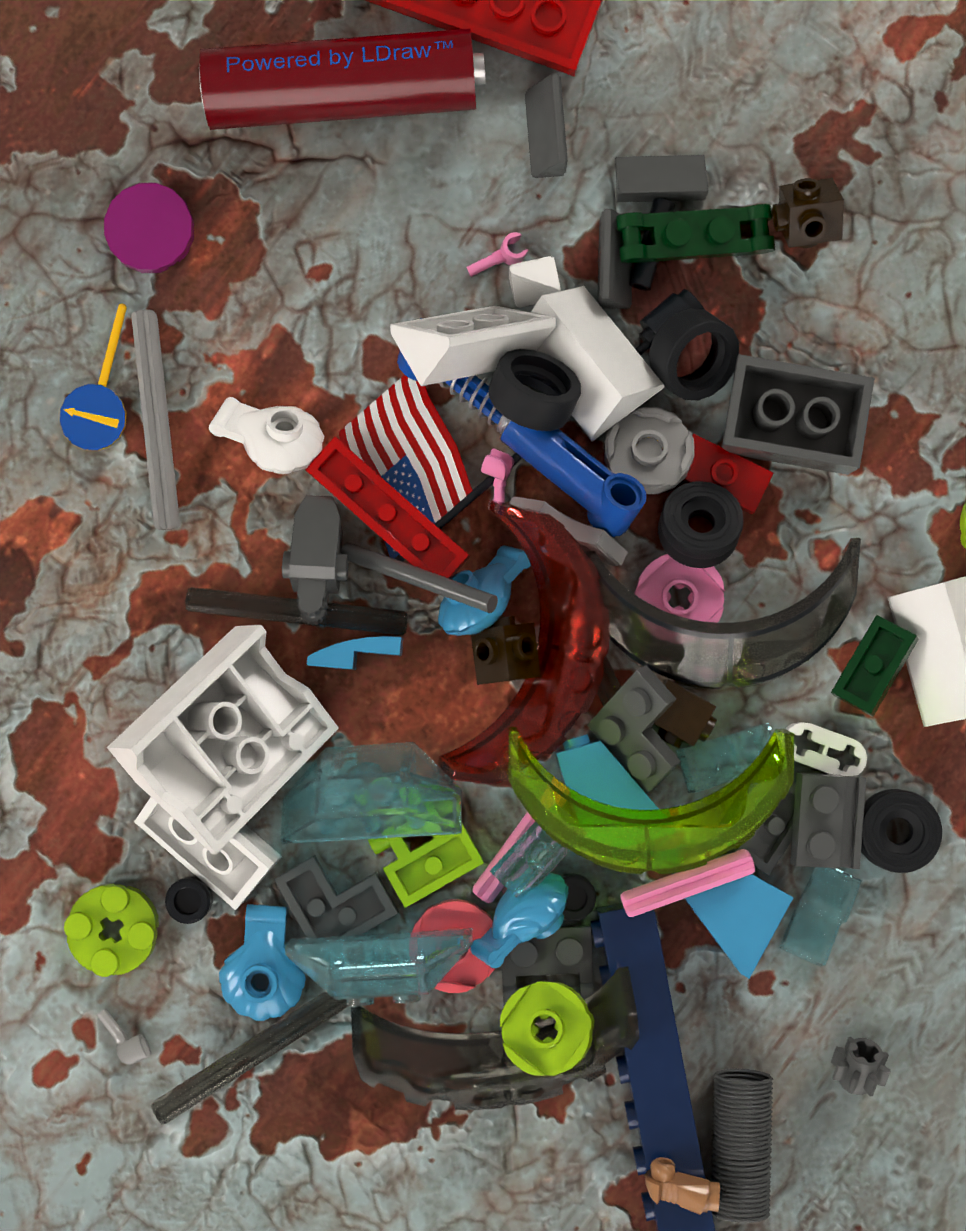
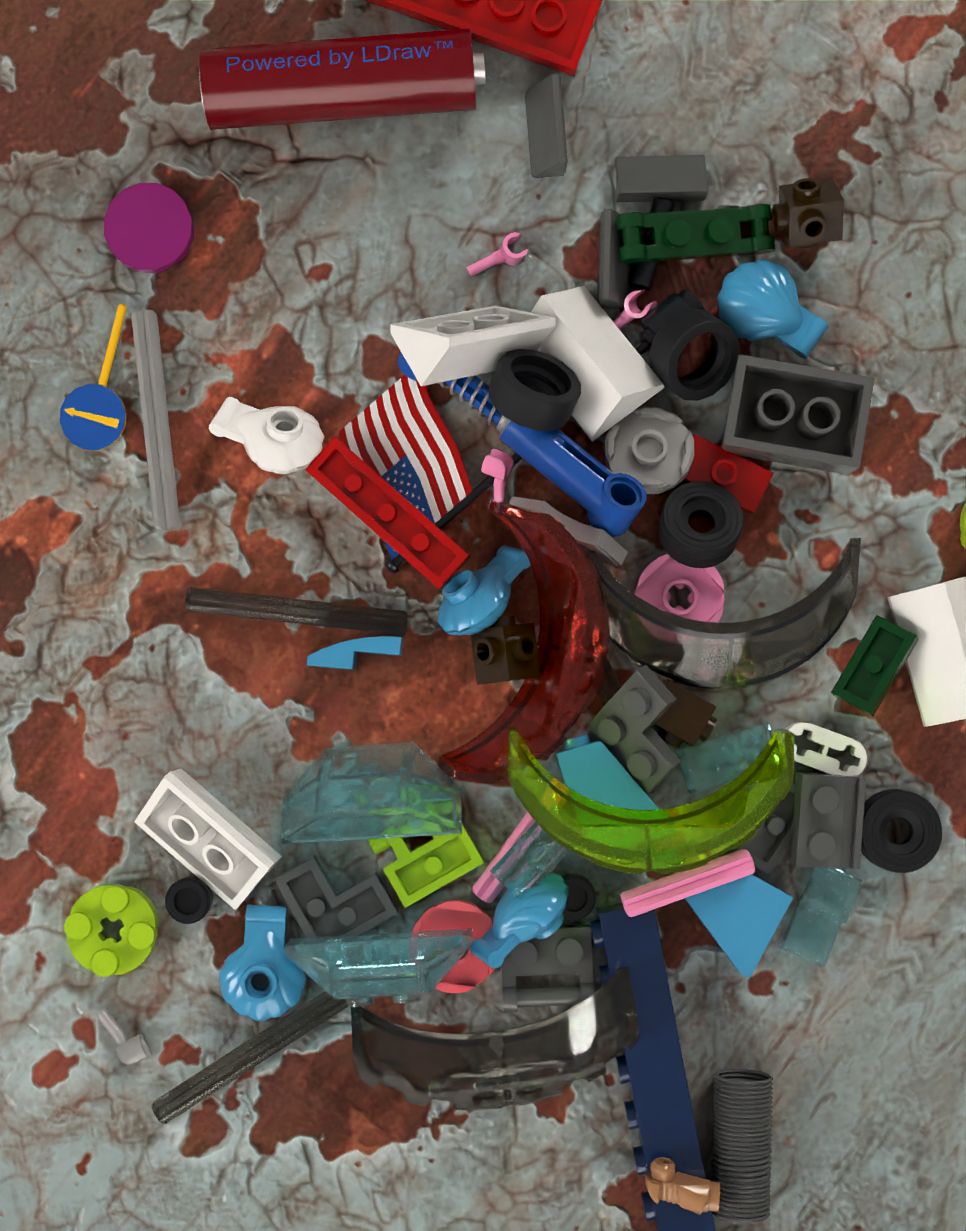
white piece [107,625,339,854] -> none
dark grey hinge [282,495,349,626] -> none
dark grey bar [341,542,498,613] -> none
lime plate [500,981,594,1076] -> none
white slope [509,256,561,308] -> none
dark grey gear [831,1037,891,1096] -> none
none -> bright pink hand [613,289,657,330]
none -> dark azure animal [717,260,829,359]

